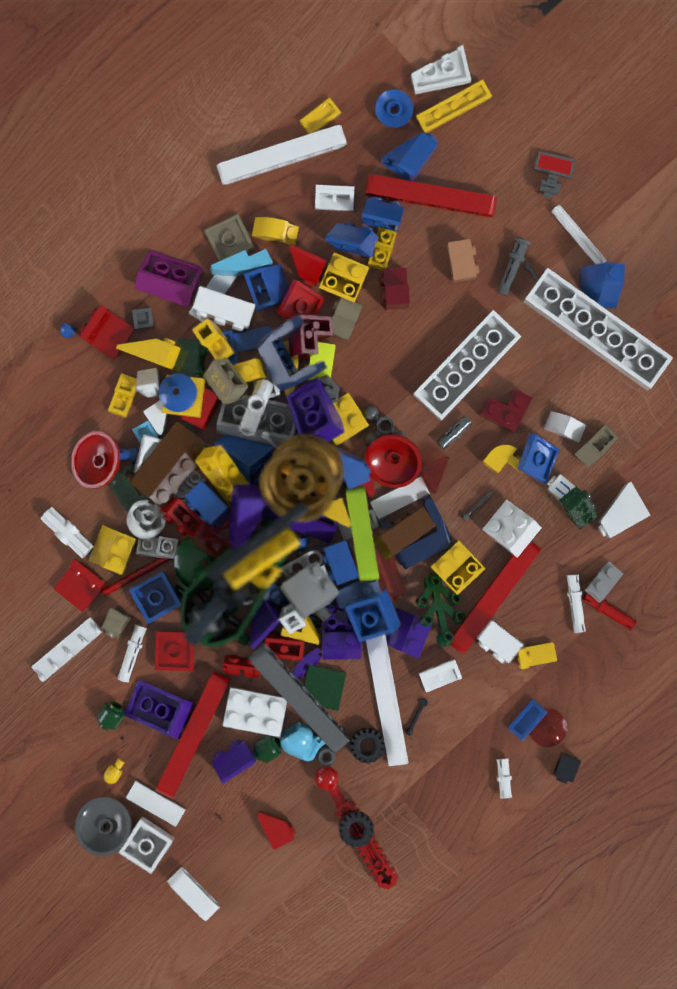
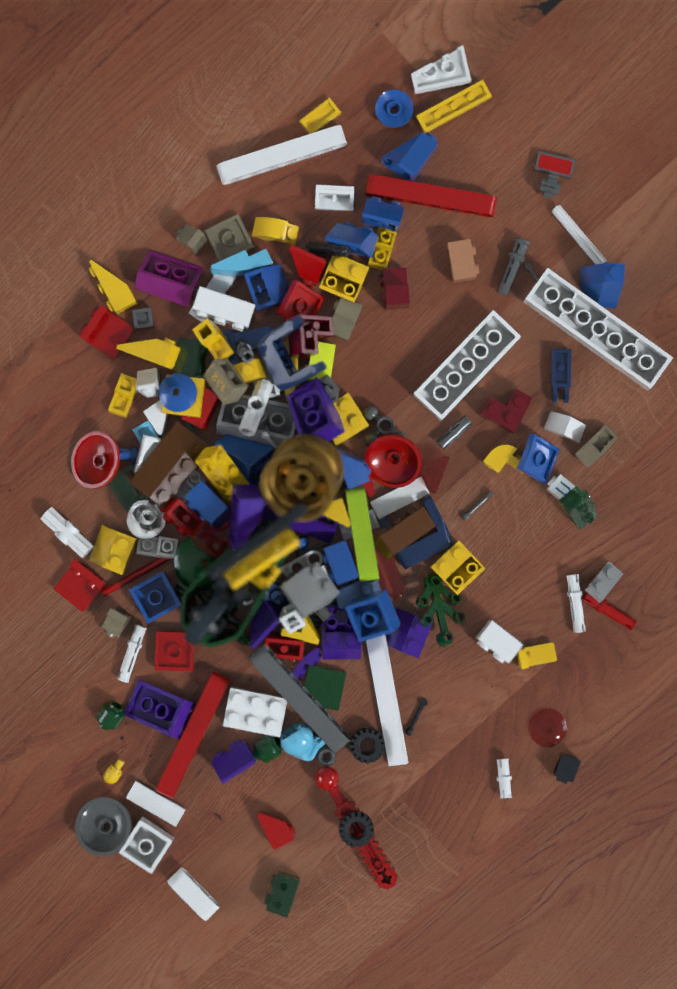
white hinge [32,617,103,682] -> none
blue hinge [60,323,77,338] -> none
red hinge [223,654,261,678] -> none
white hinge [419,659,462,693] -> none
red beam [450,541,542,655] -> none
white brick [482,500,541,558] -> none
blue tile [508,699,548,741] -> none
white slope [598,482,650,538] -> none
none -> yellow slope [89,260,138,314]
none -> dark tan arch [176,223,207,255]
none -> dark grey pin [235,338,254,363]
none -> clear green brick [263,870,300,918]
none -> black axle [306,242,352,258]
none -> dark blue hinge [551,349,571,403]

